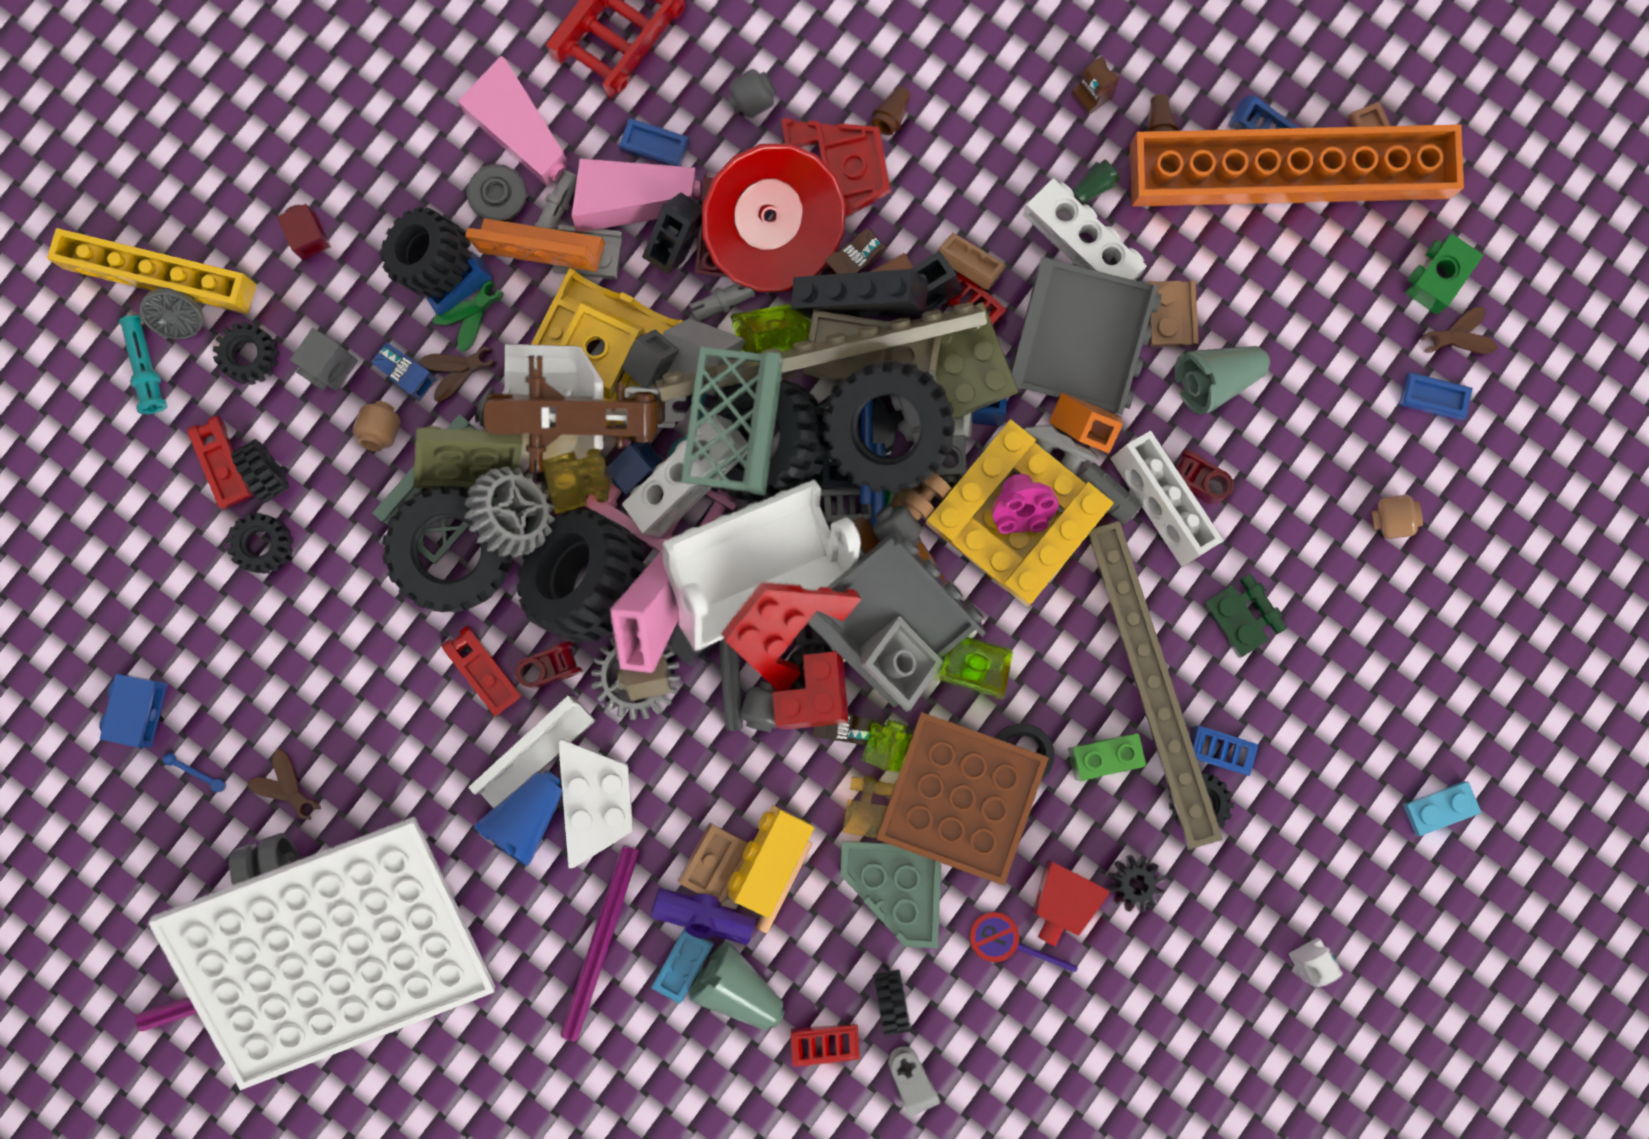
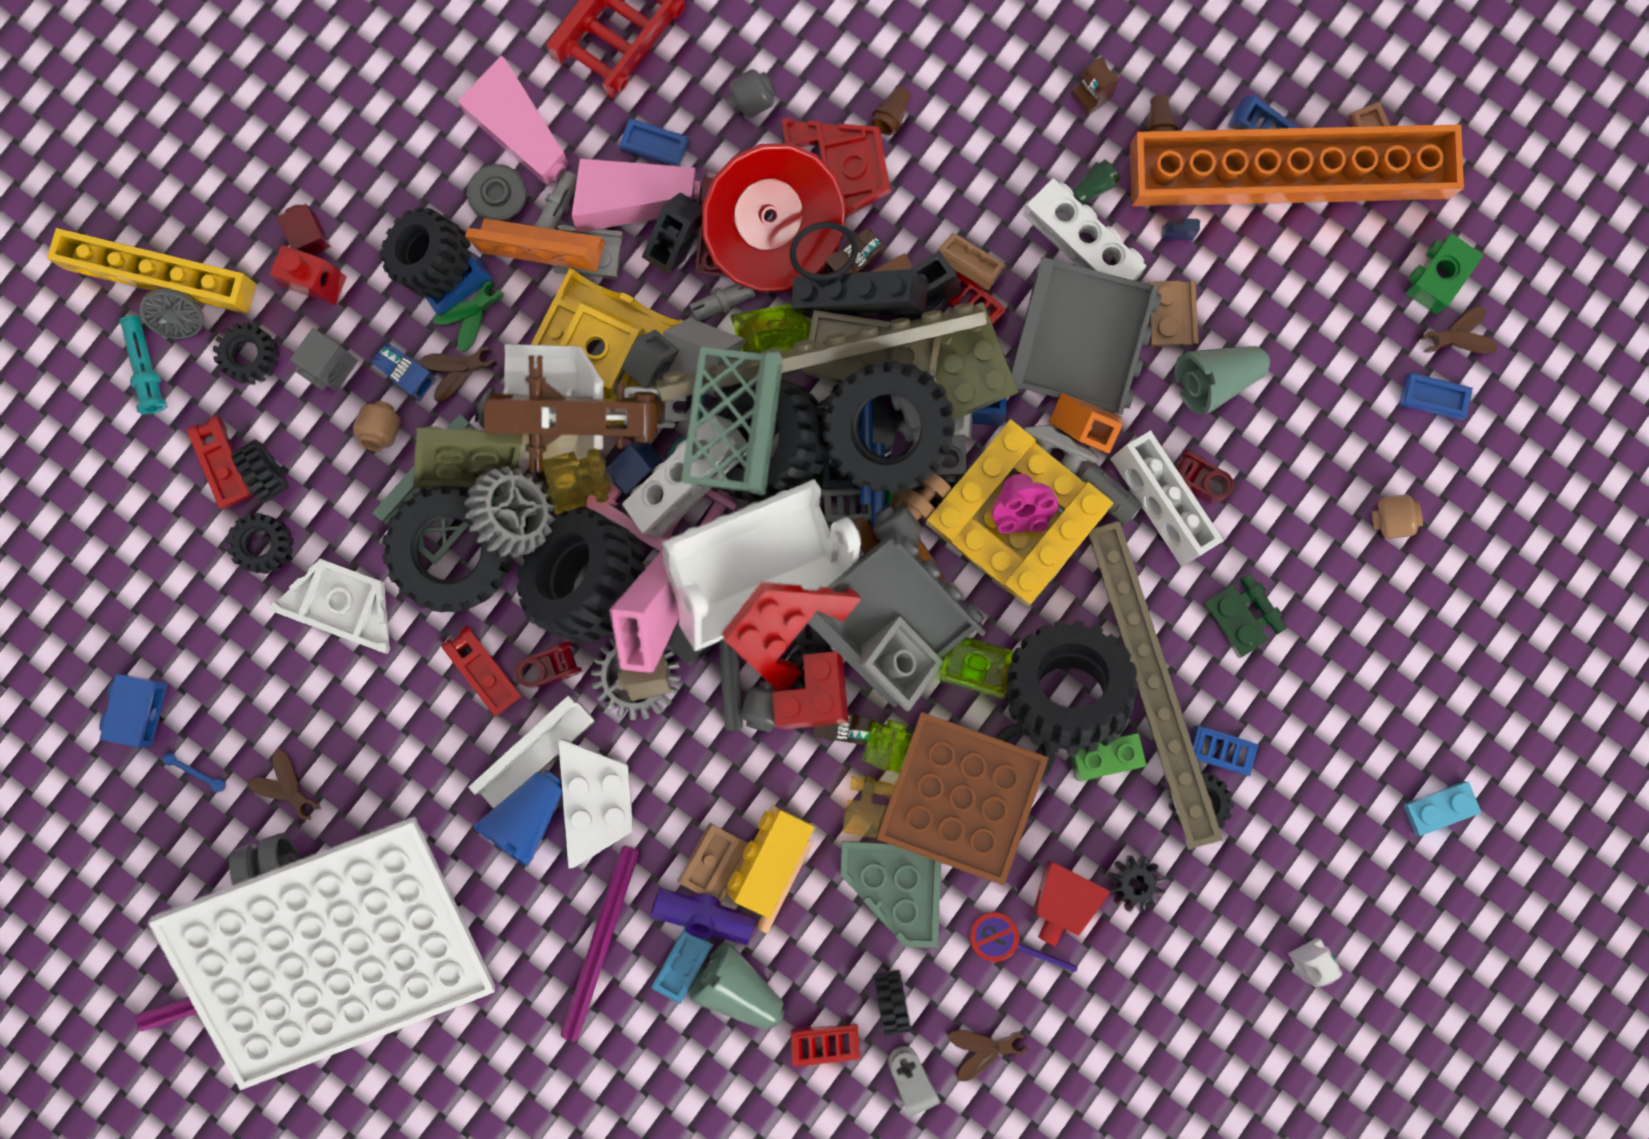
none -> white wing [267,559,390,654]
none -> red torso [270,245,347,306]
none -> black tyre [789,222,858,281]
none -> reddish brown piece [948,1029,1027,1081]
none -> black tyre [1006,621,1138,755]
none -> dark blue tile [1161,218,1201,241]

